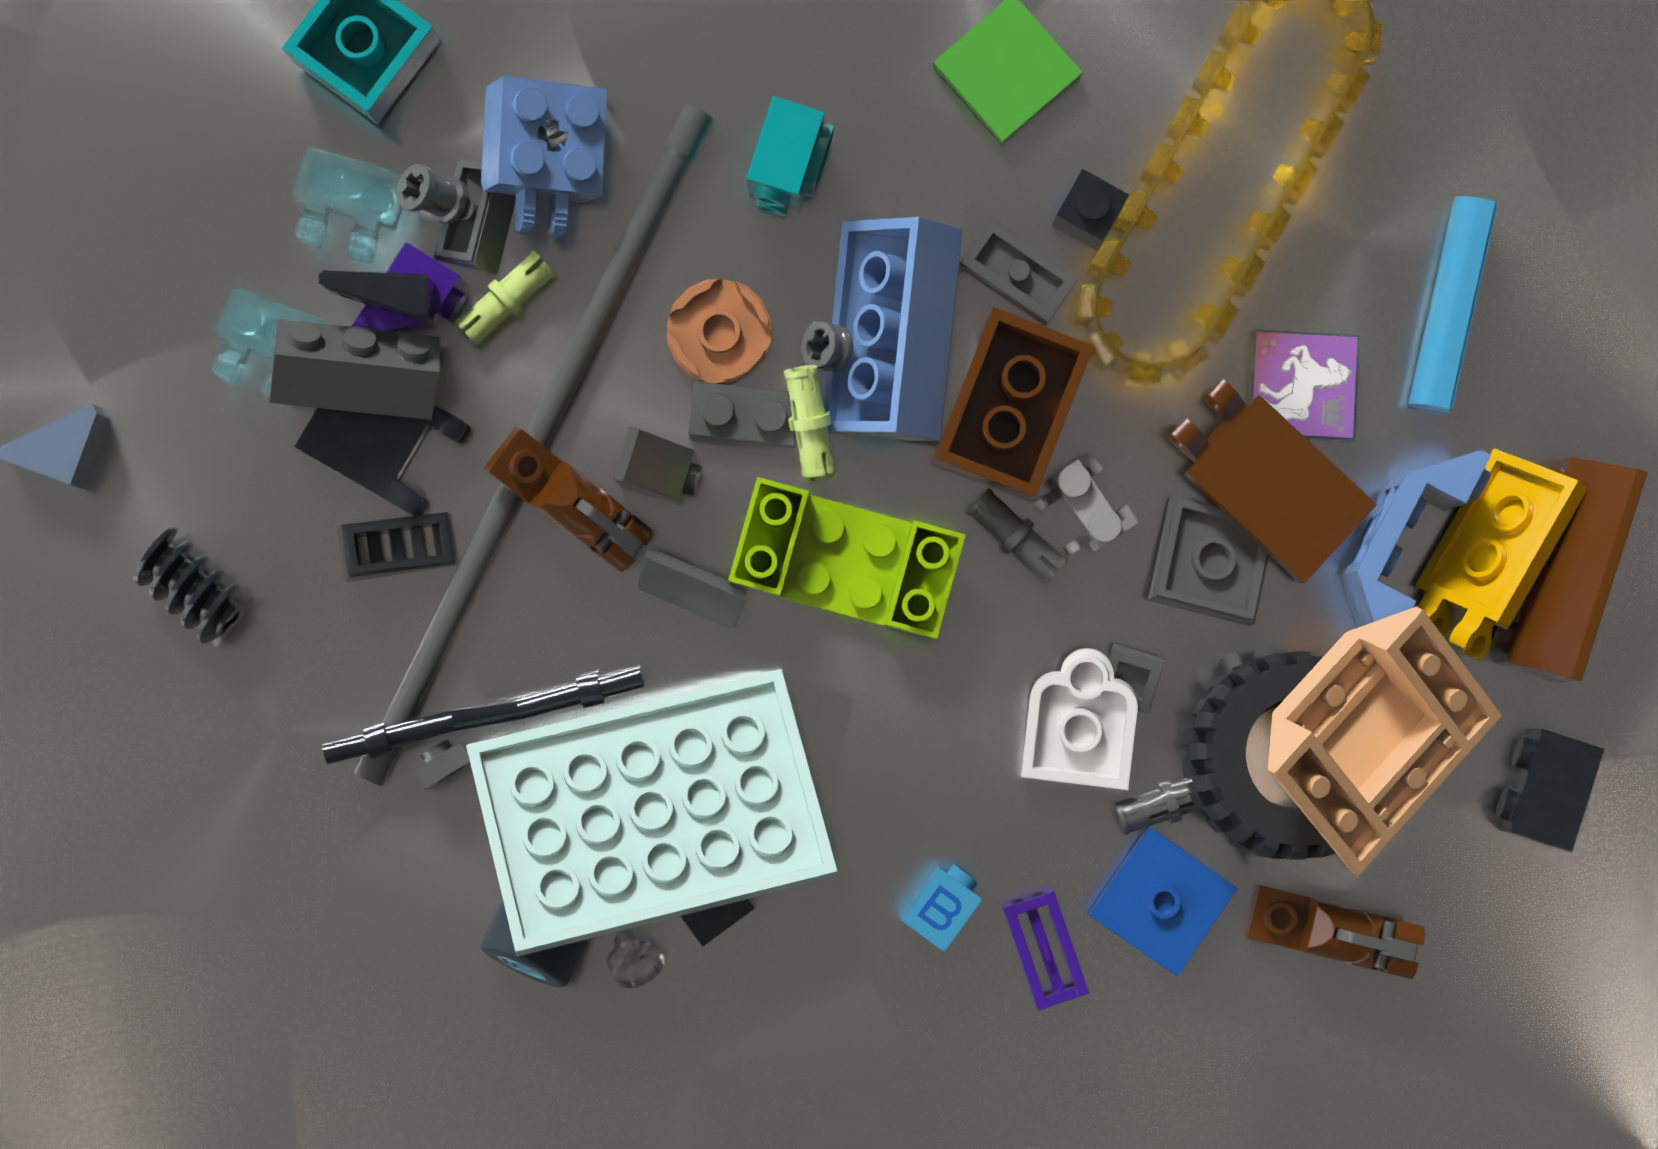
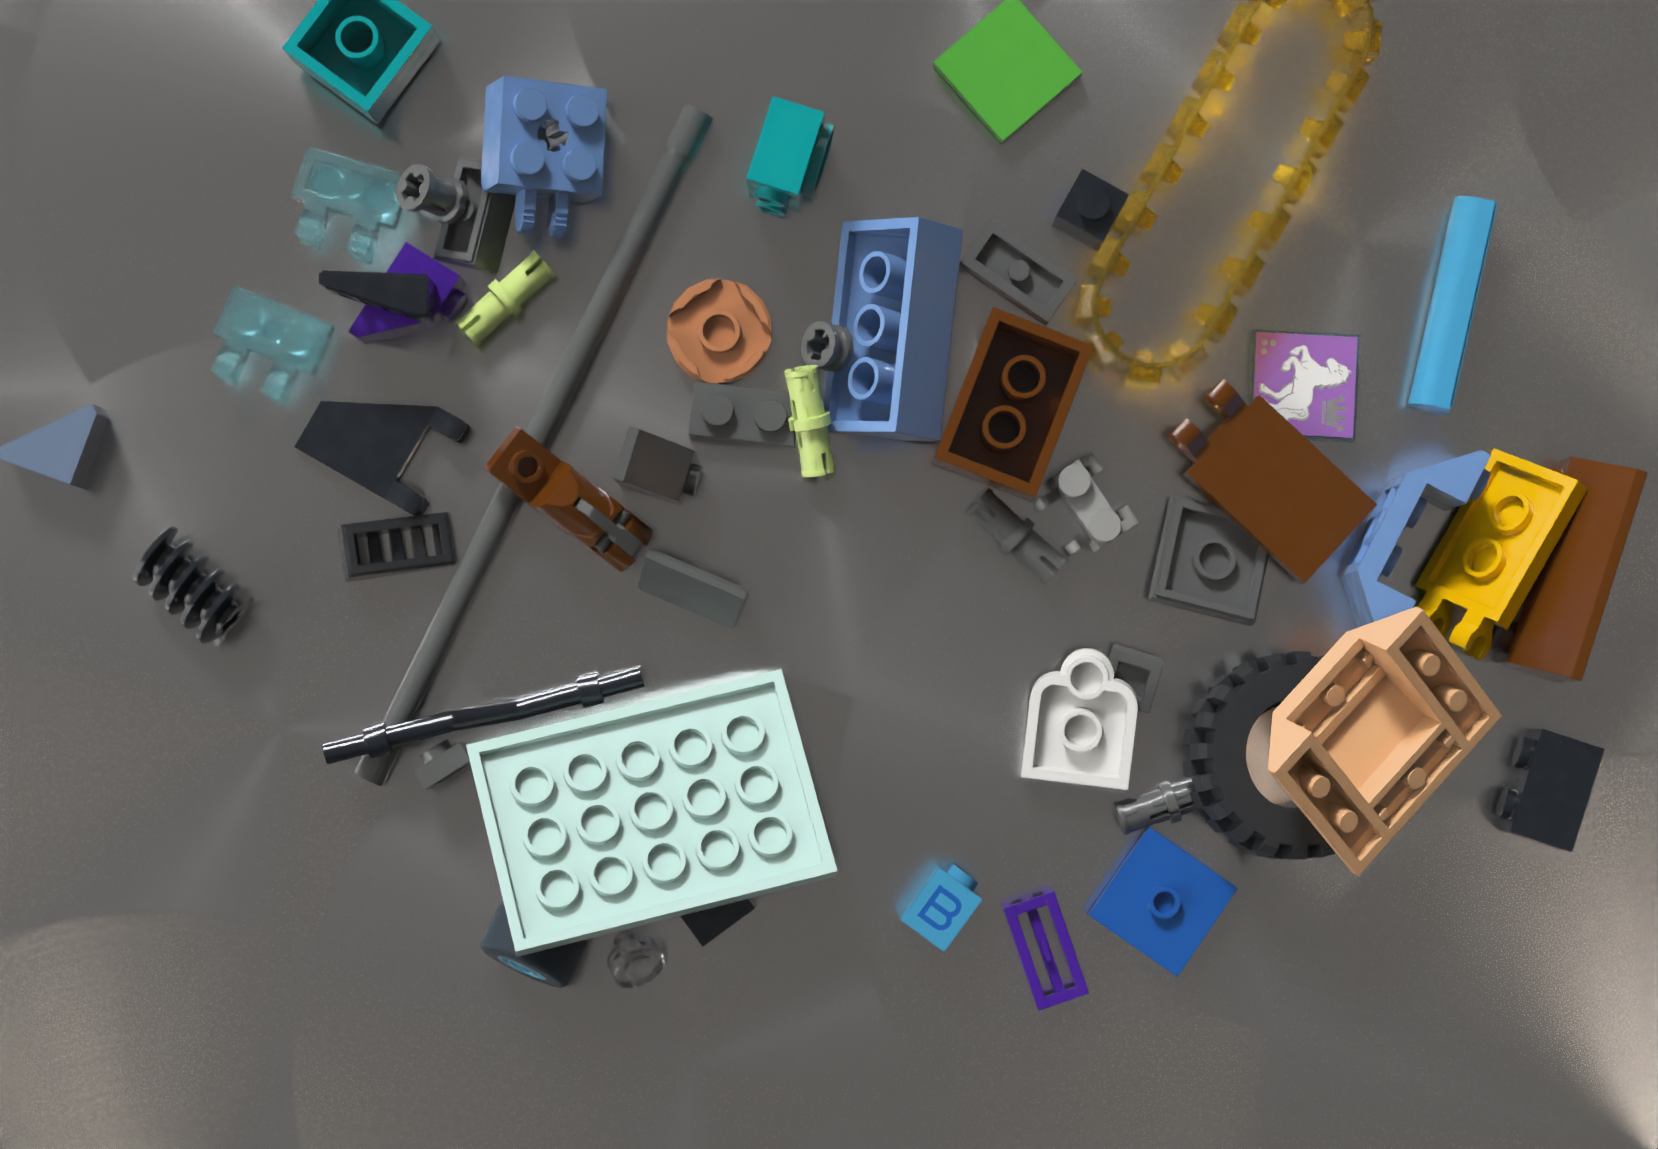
dark grey brick [269,318,440,420] -> none
lime slope [728,477,966,639] -> none
reddish brown plate [1245,884,1425,979] -> none

